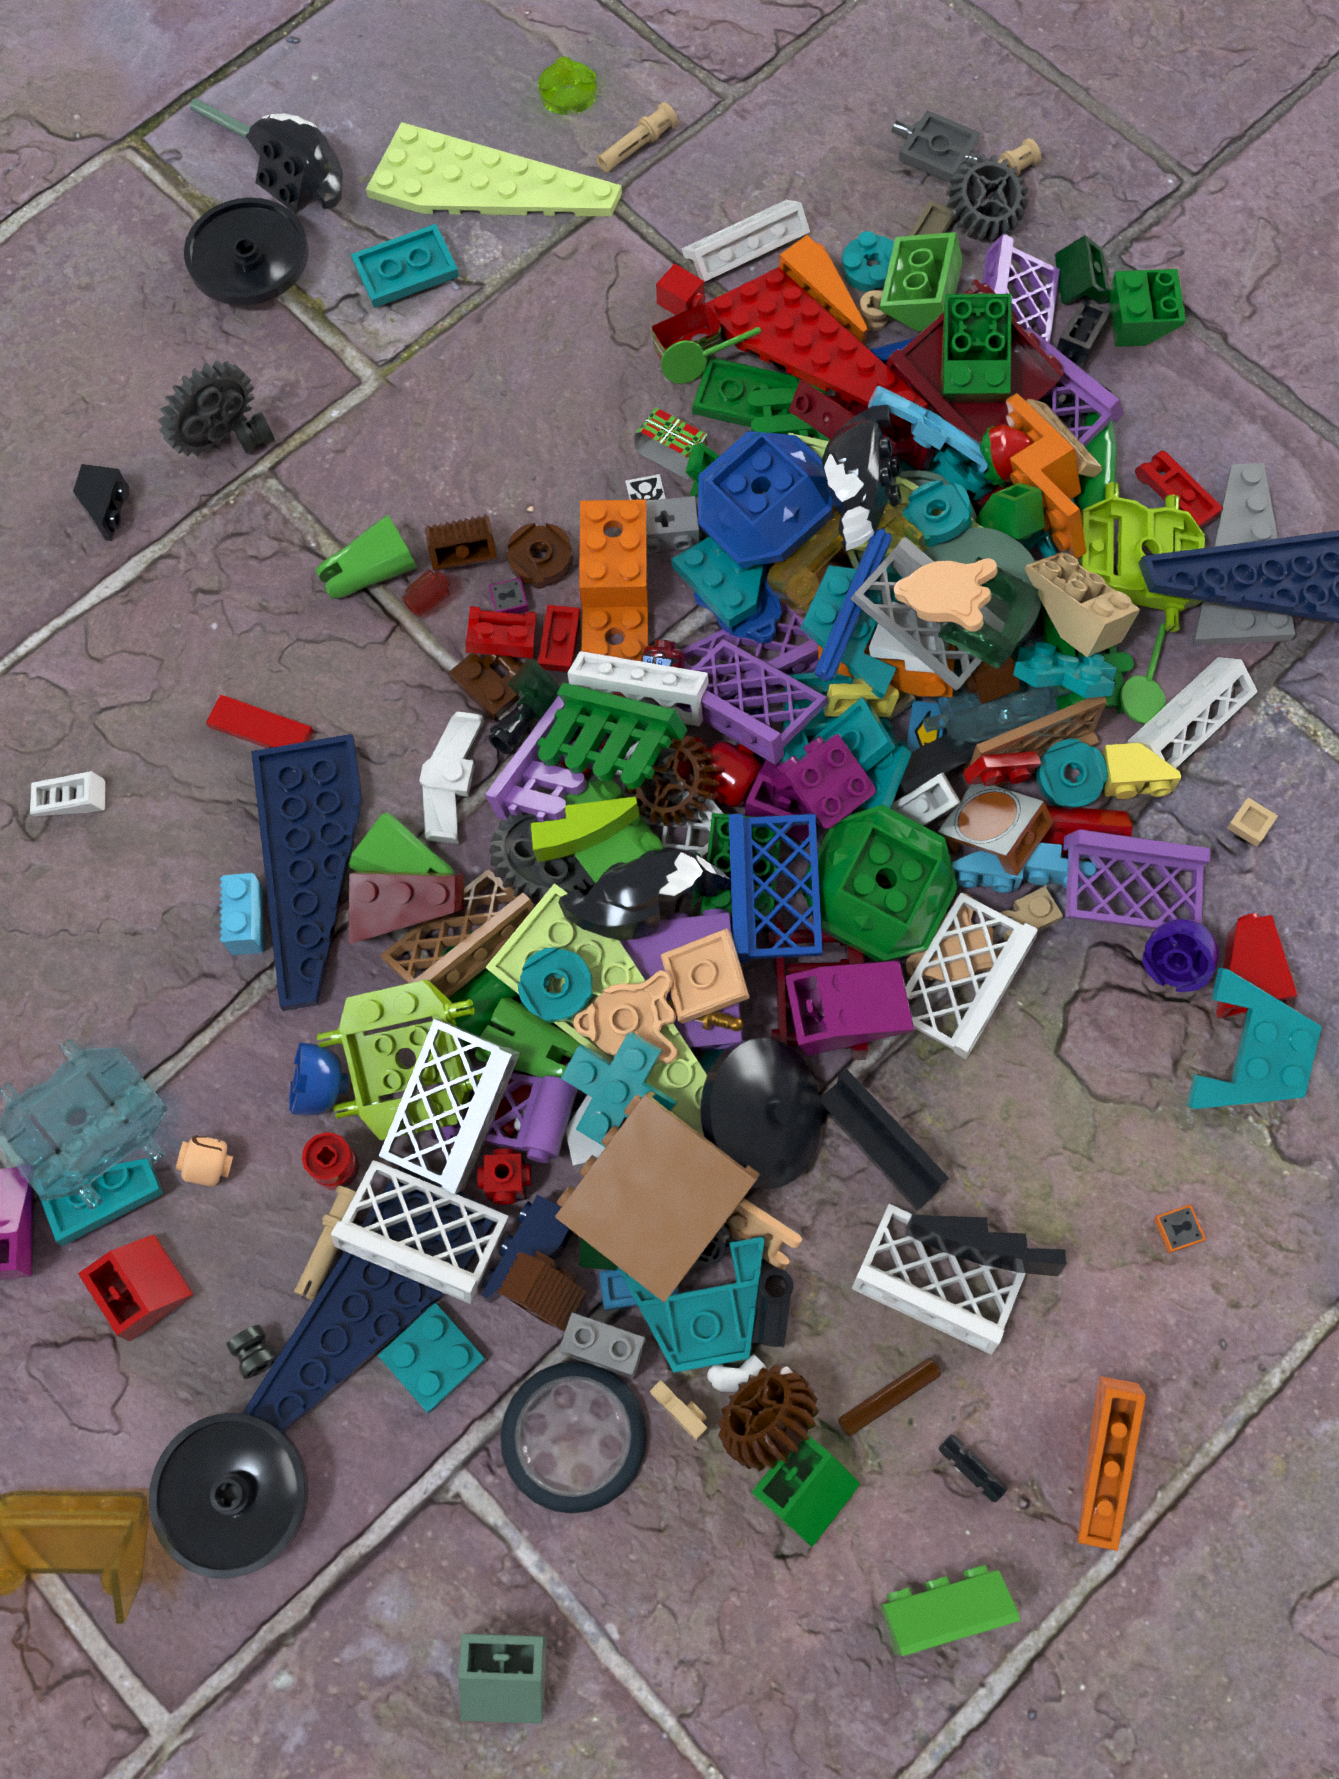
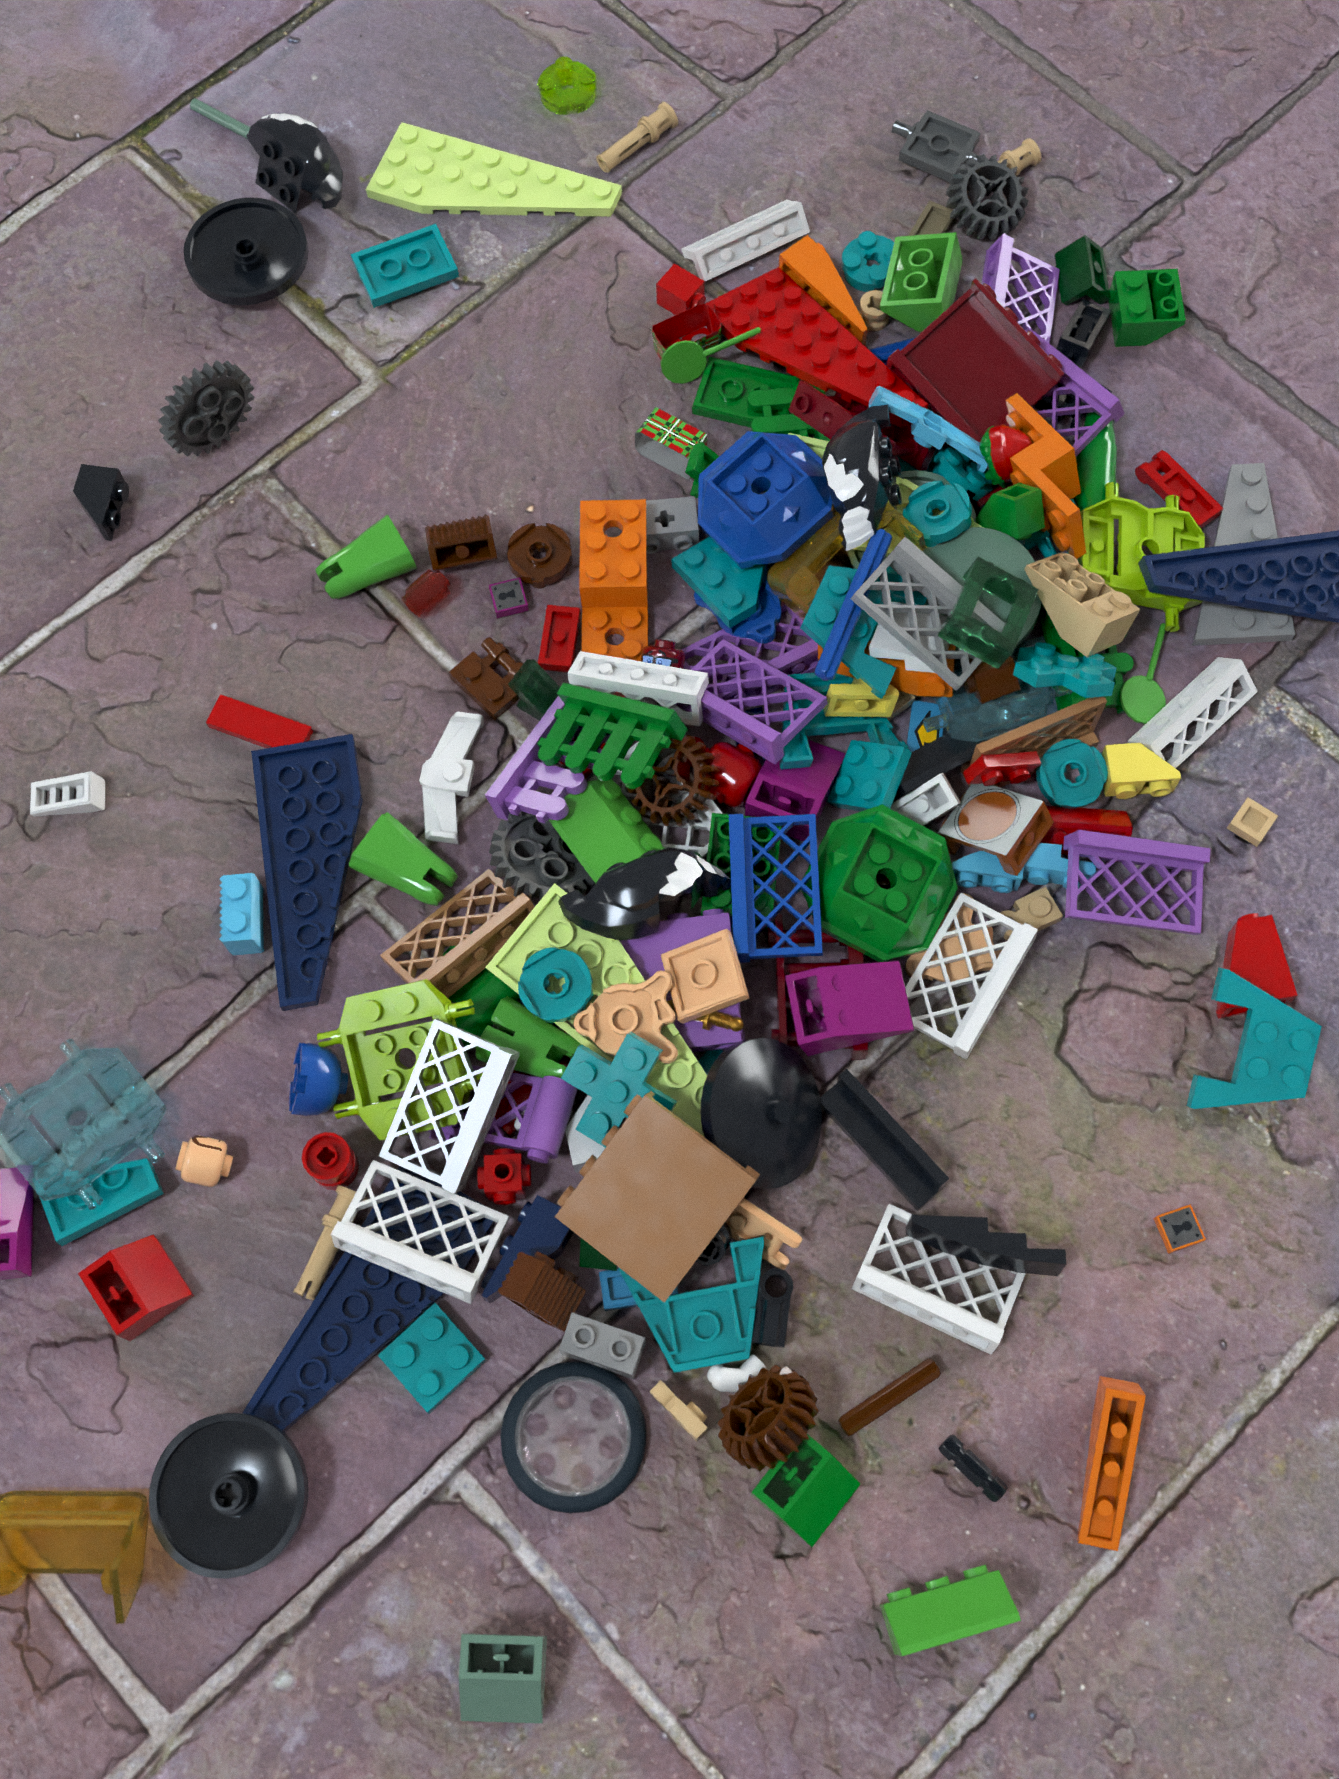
pearl dark grey wheel [226,1325,278,1379] -> none
pearl dark grey wheel [232,411,275,454] -> none
wedge [349,871,464,944] -> none
red plate [465,606,536,658] -> none
black cone [488,704,534,754] -> none
lime slope [531,797,639,862] -> none
sticker [625,474,666,501] -> none
magenta bracket [771,734,876,829] -> none
teal plate [810,697,896,772] -> none
light nougat tile [894,558,997,632] -> none
green slope [941,294,1012,403] -> none
tan plate [1026,399,1102,478] -> none
dark purple cylinder [1142,918,1219,992] -> none

